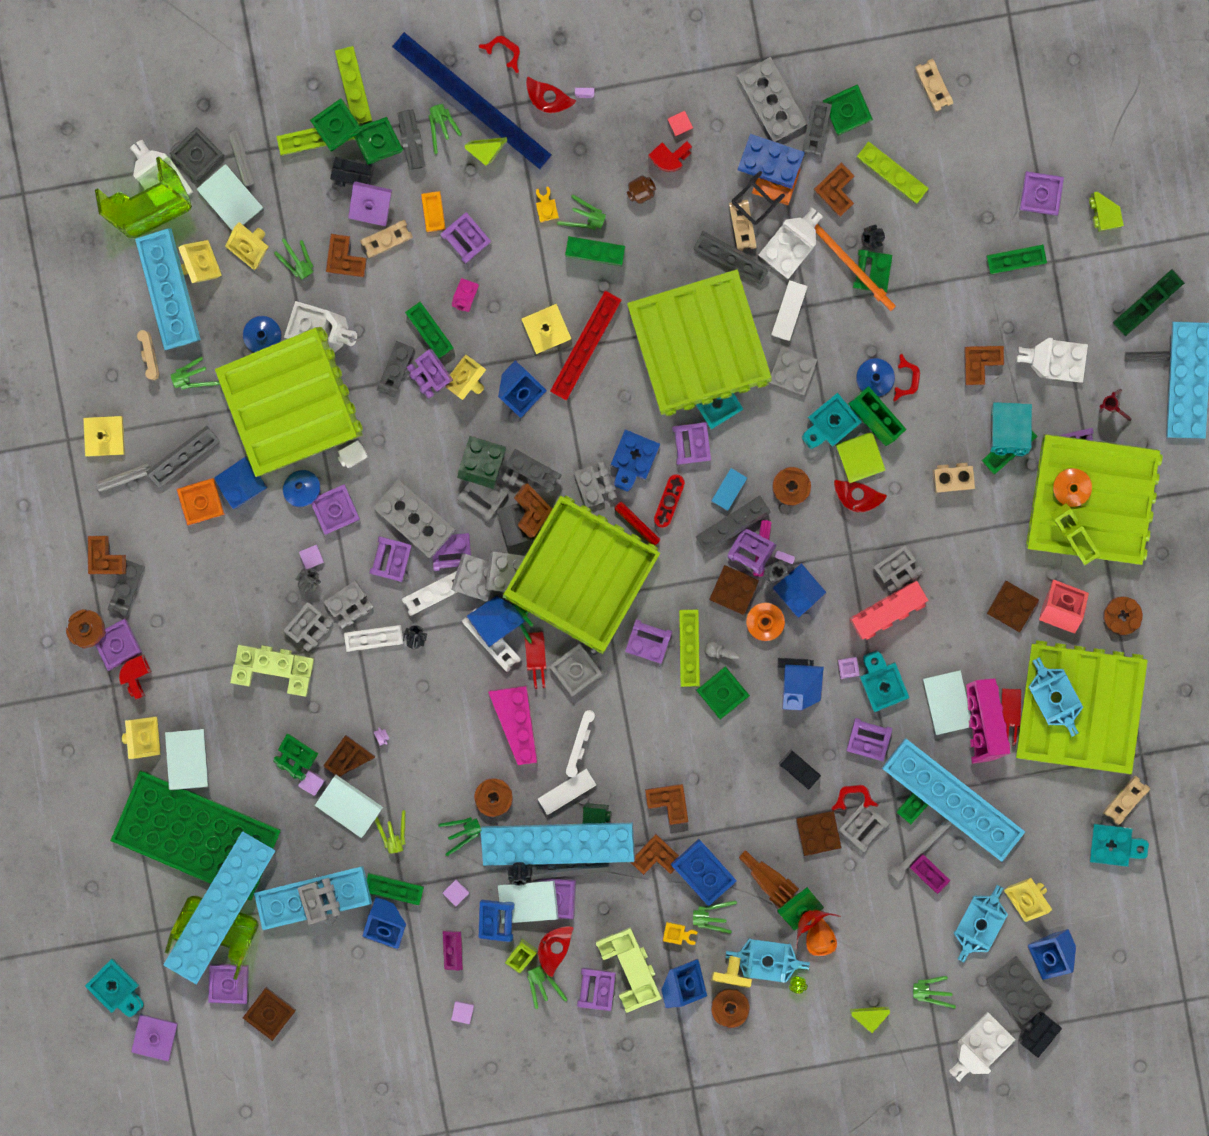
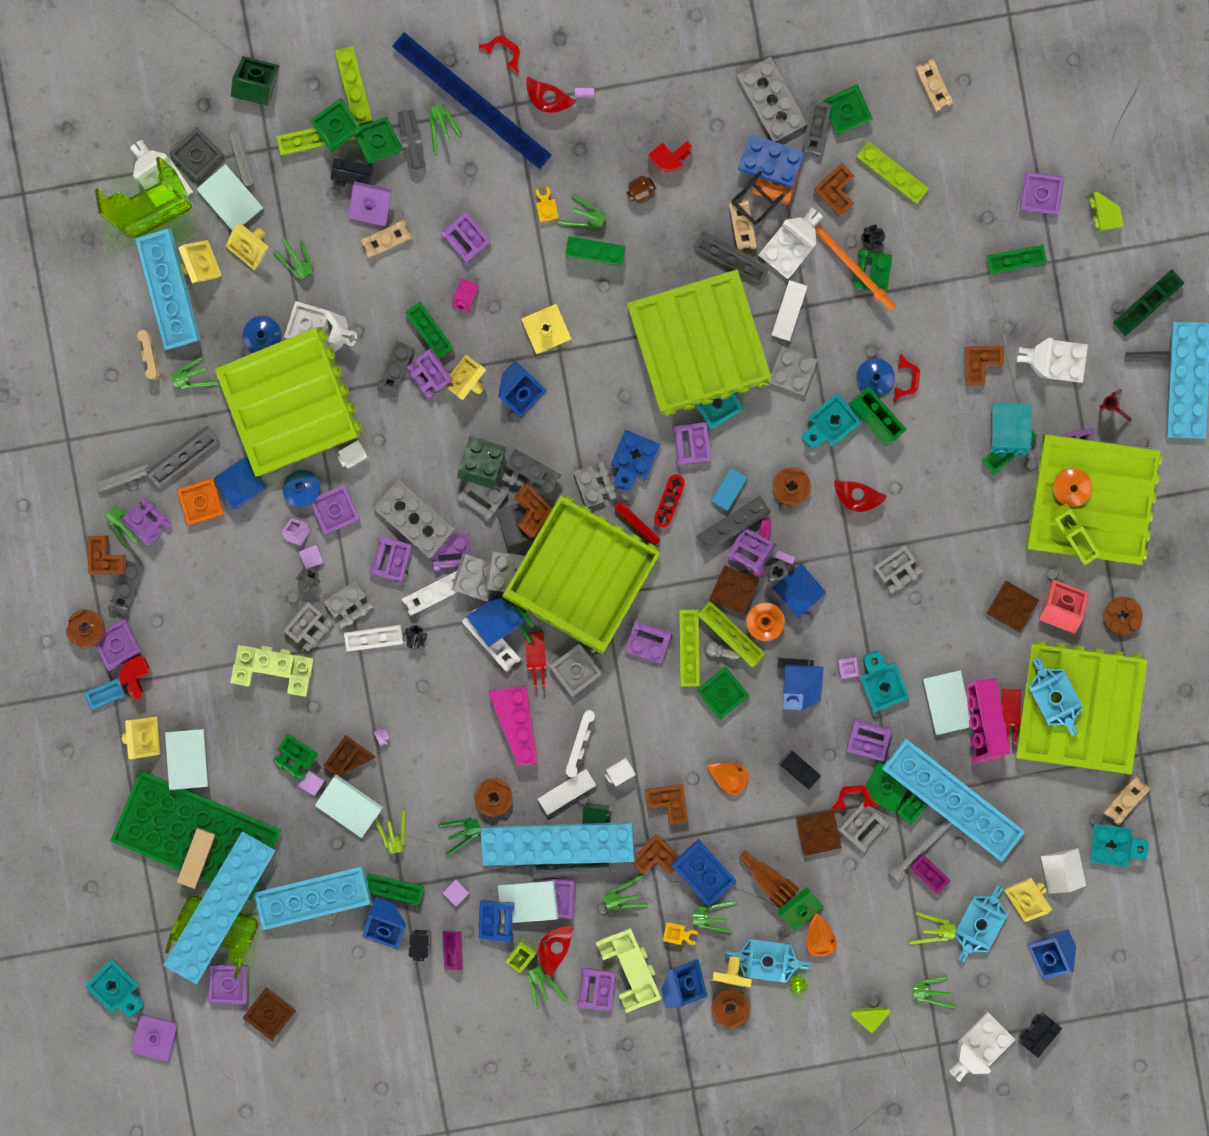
light yellow tile [83,416,125,456] -> none
light grey plate [297,878,341,925] -> none
dark orange plate [326,234,367,278] -> none
light orange tile [421,191,446,232] -> none
lavender tile [451,1001,474,1024] -> none
lime slope [465,137,507,166] -> none
black gear [508,862,531,886] -> none
red plate [550,290,622,401] -> none
coral tile [667,111,693,137] -> none
red piece [796,910,841,947] -> none
lime slope [836,432,885,483] -> none
coral wedge [849,580,928,640] -> none
tan brick [933,463,975,493] -> none
dark grey plate [986,956,1053,1025] -> none
none -> dark azure tile [84,678,127,710]
none -> bright green plant [105,507,137,546]
none -> medium lavender plate [121,498,172,547]
none -> tan tile [177,828,216,889]
none -> dark green slope [231,56,280,106]
none -> lavender slope [281,518,310,546]
none -> black brick [409,929,431,961]
none -> bright green plant [604,874,648,911]
none -> white brick [605,757,636,786]
none -> lime plate [697,601,765,668]
none -> orange piece [707,763,749,795]
none -> green plate [861,761,907,813]
none -> lime plant [909,912,956,945]
none -> white slope [1040,848,1086,894]

